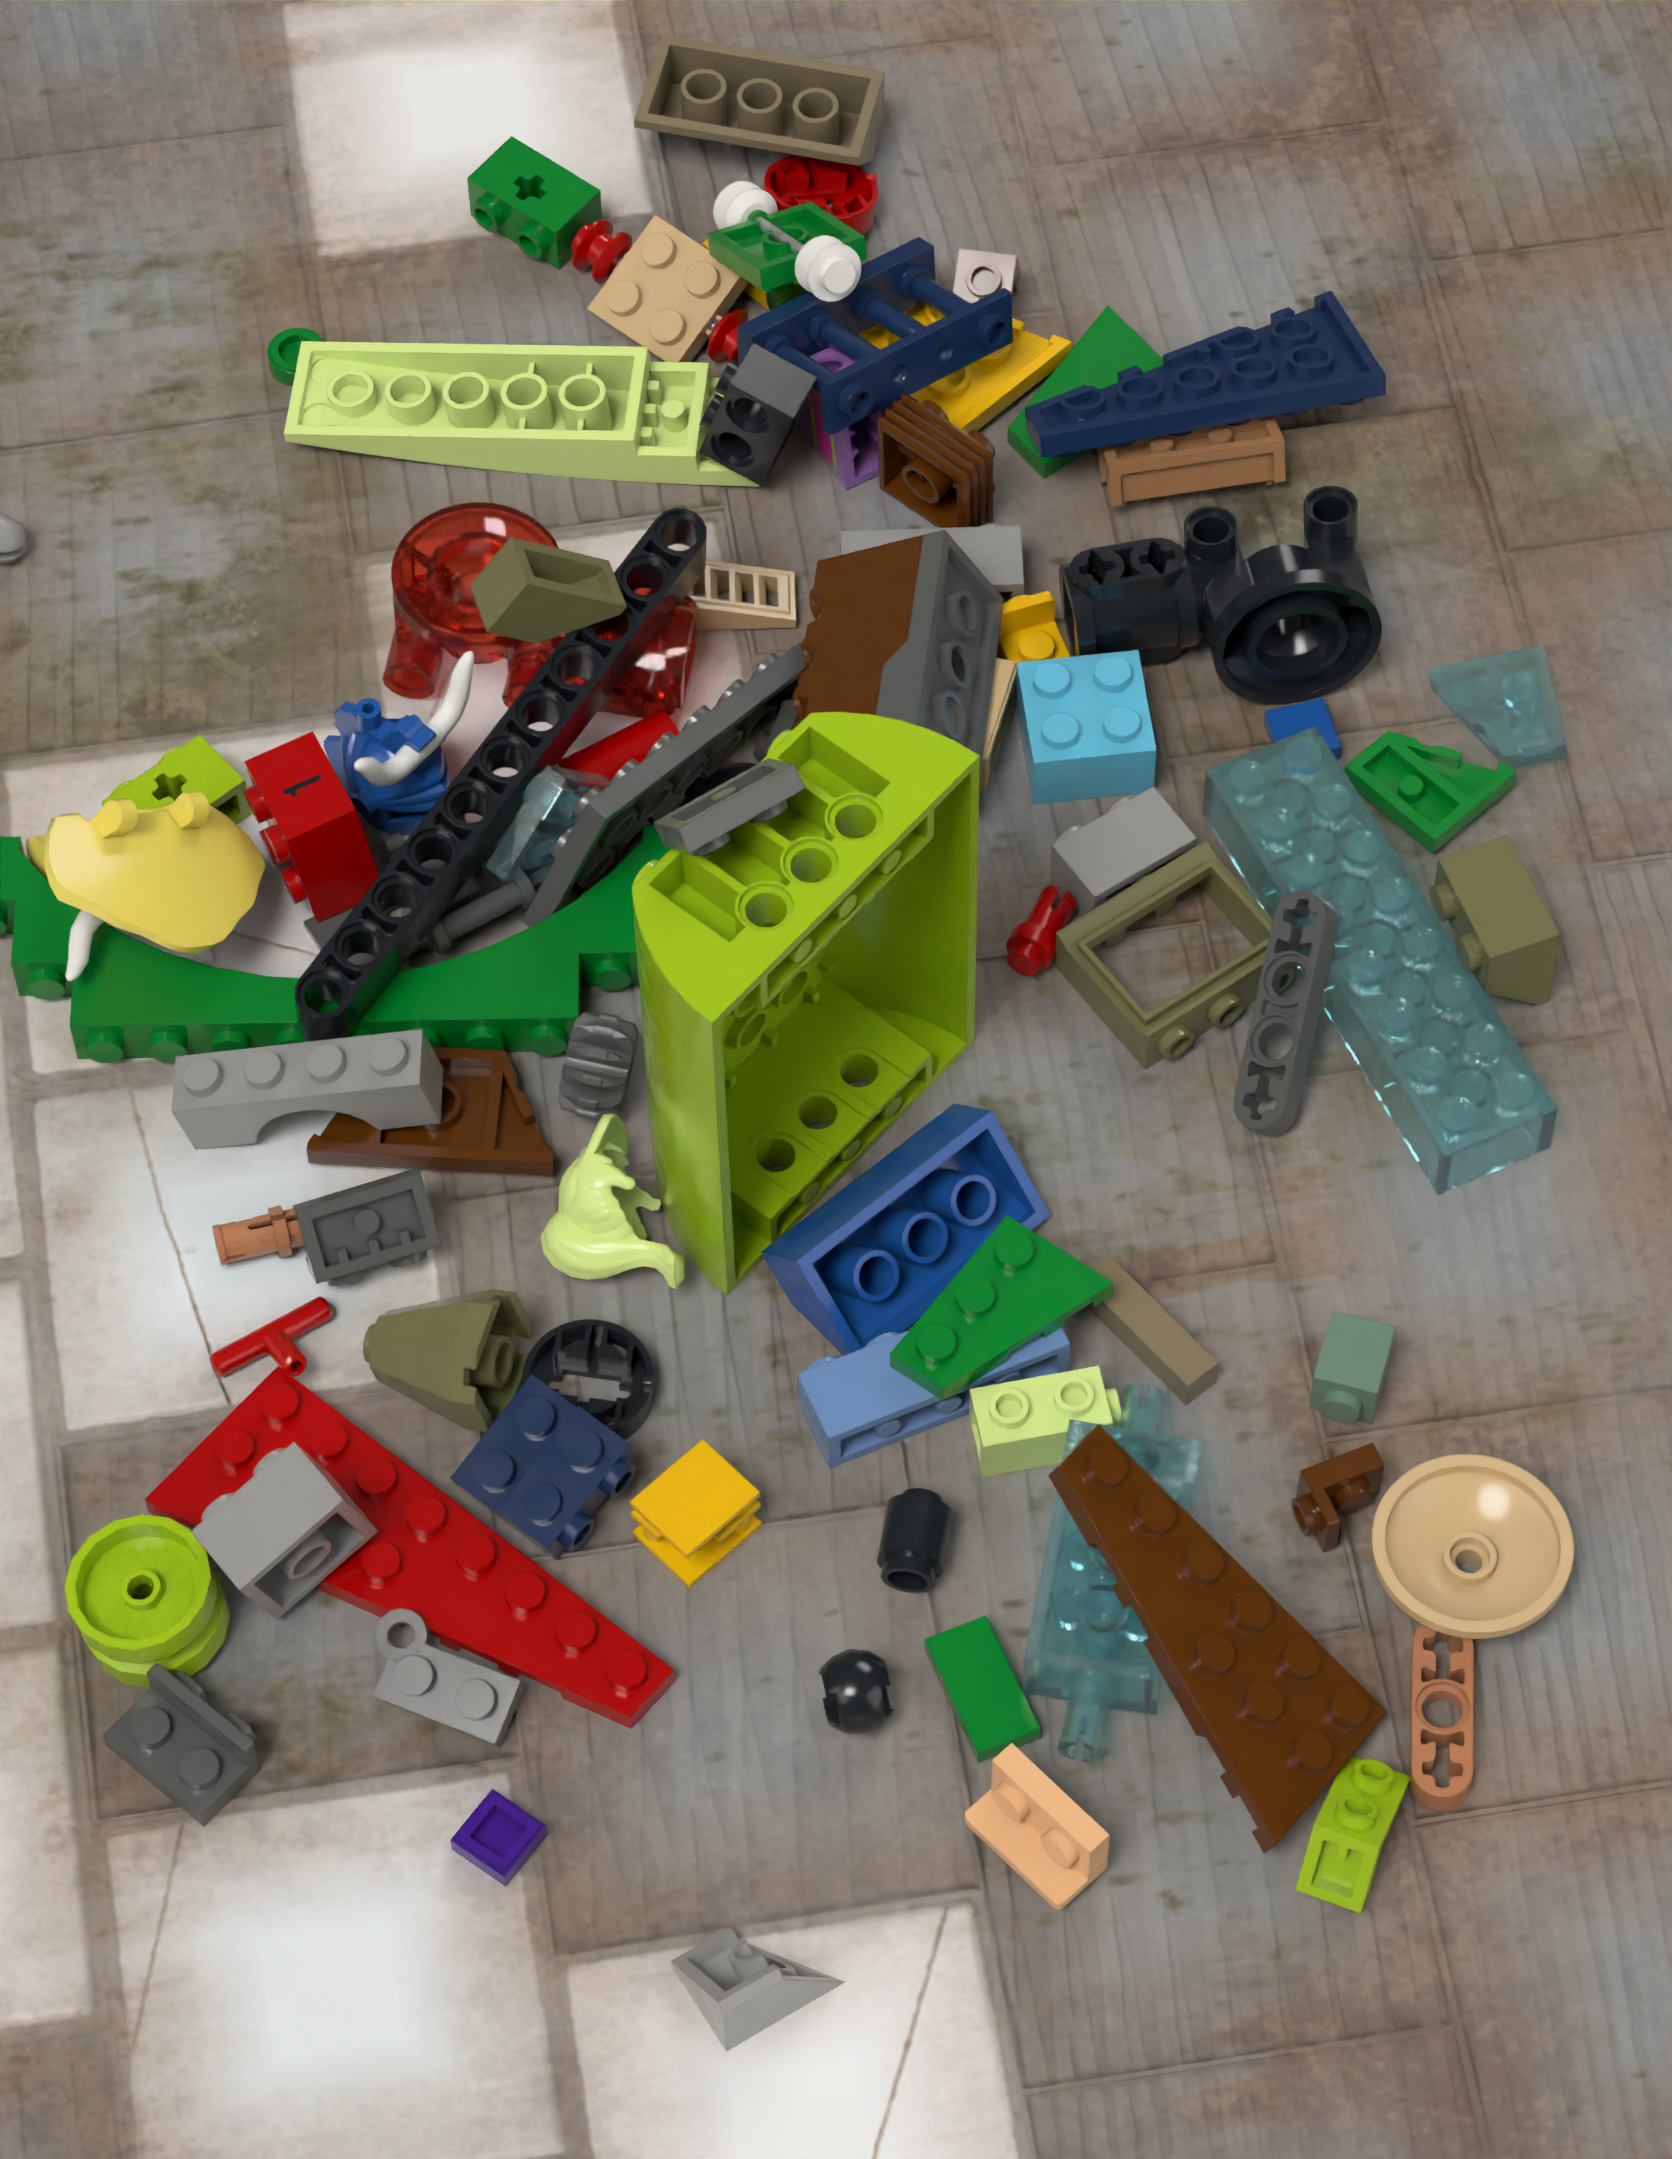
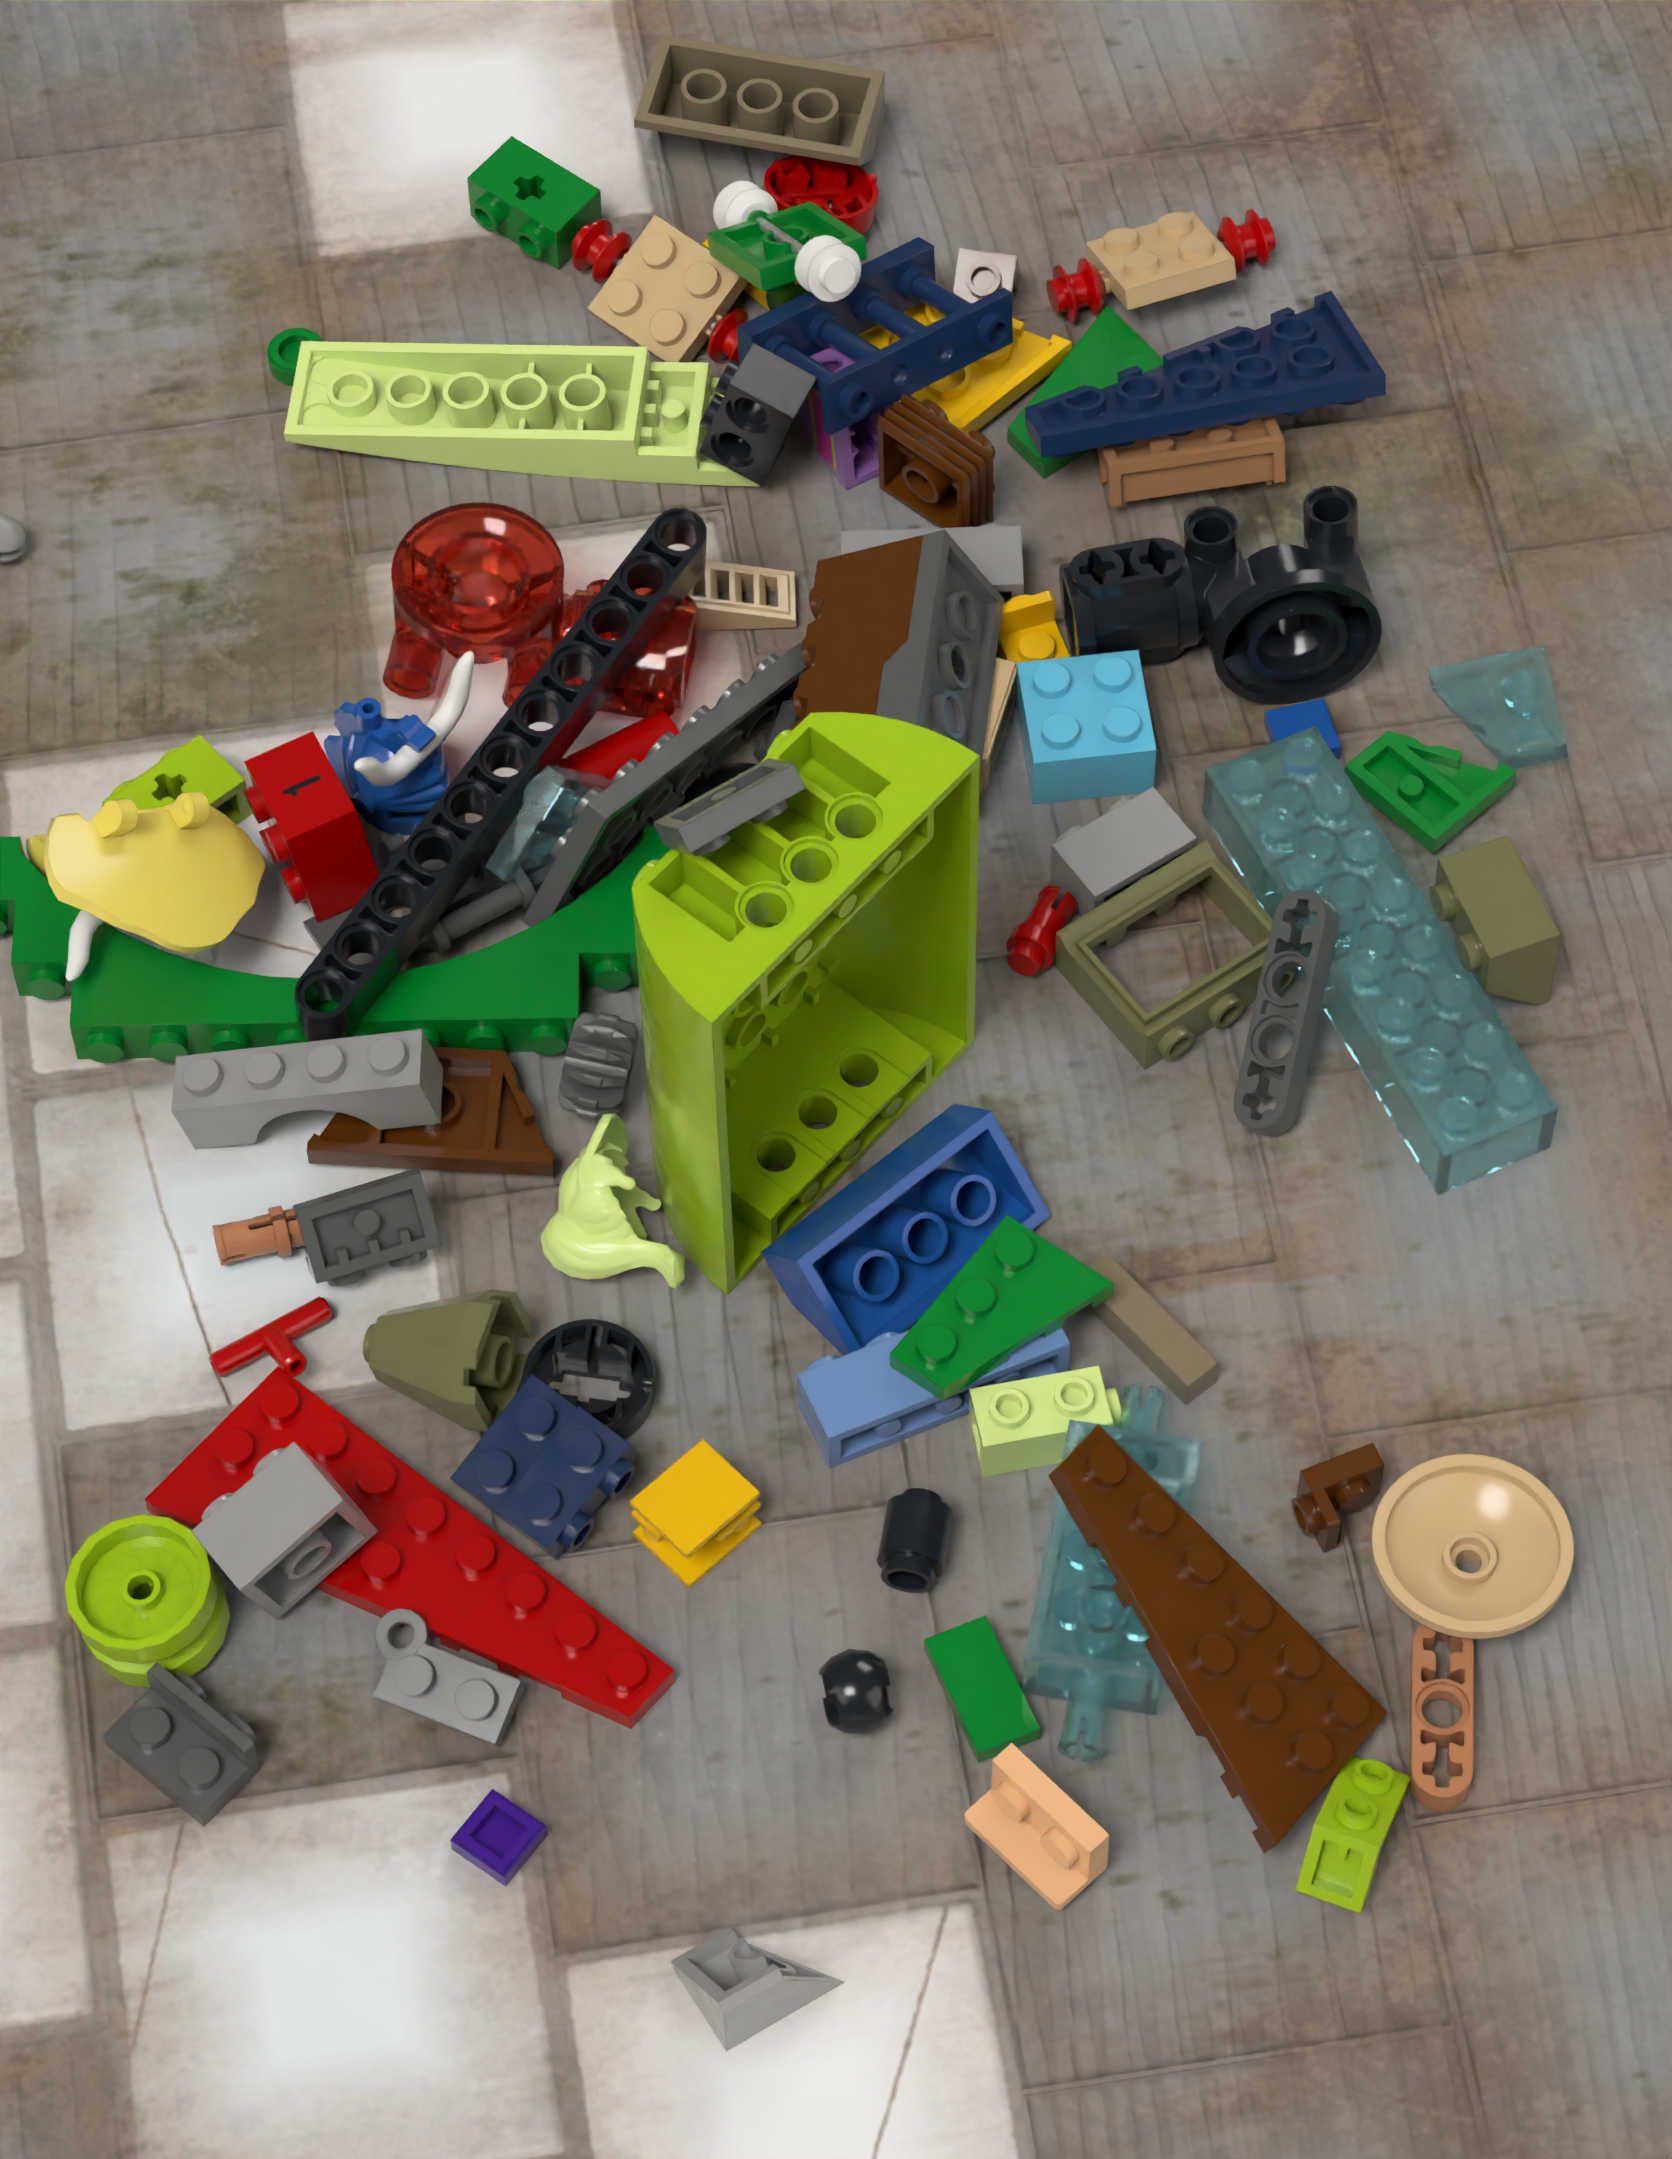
olive slope [470,537,627,644] -> none
sand green brick [1309,1310,1396,1424] -> none
none -> tan plate [1046,209,1276,322]

